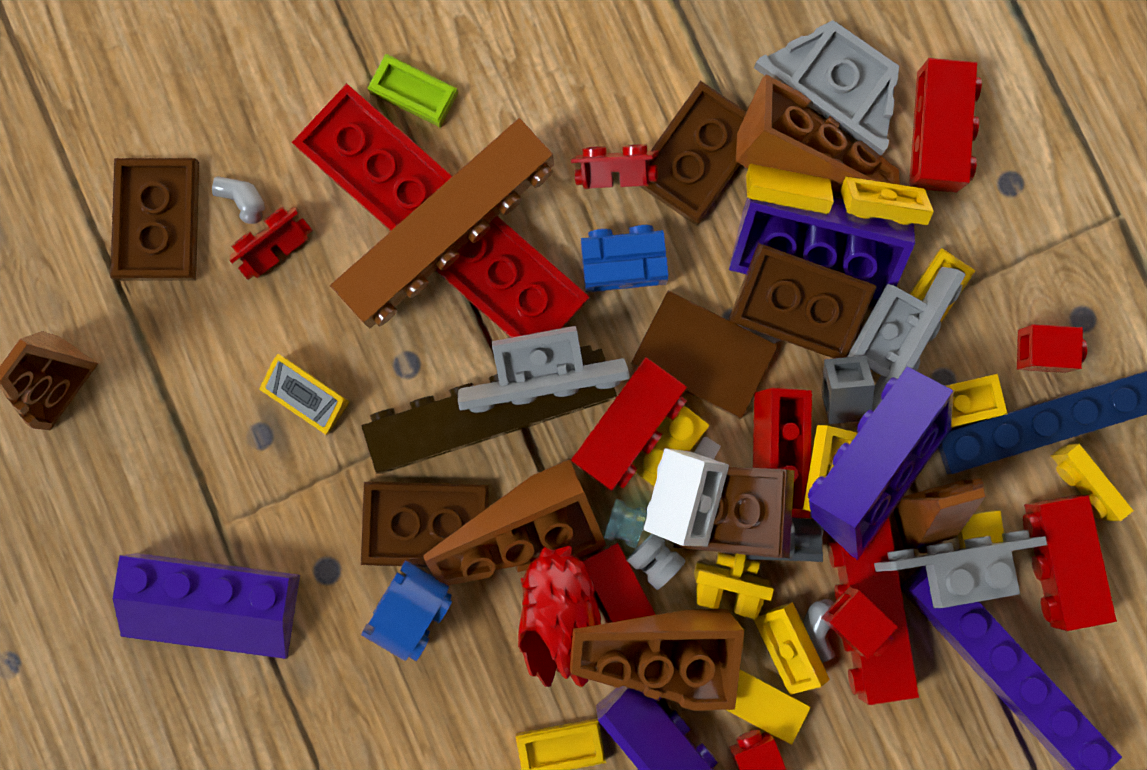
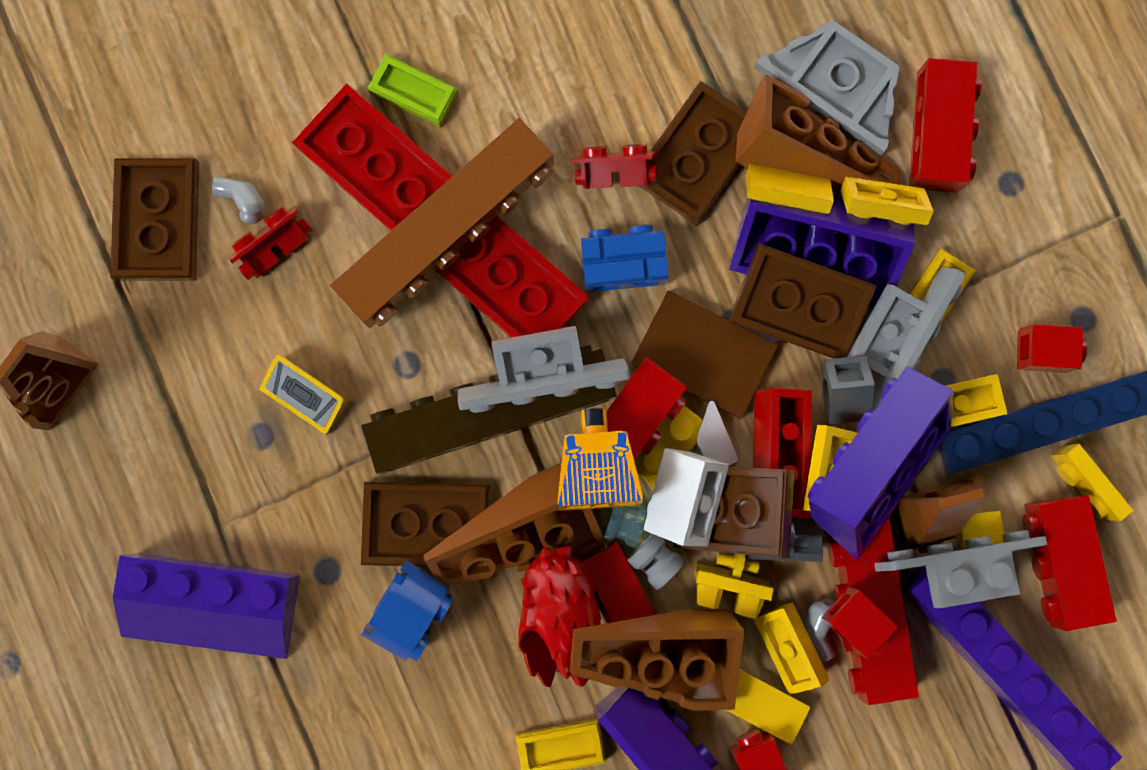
none -> torso [558,408,643,511]
none -> white sticker [696,401,738,466]

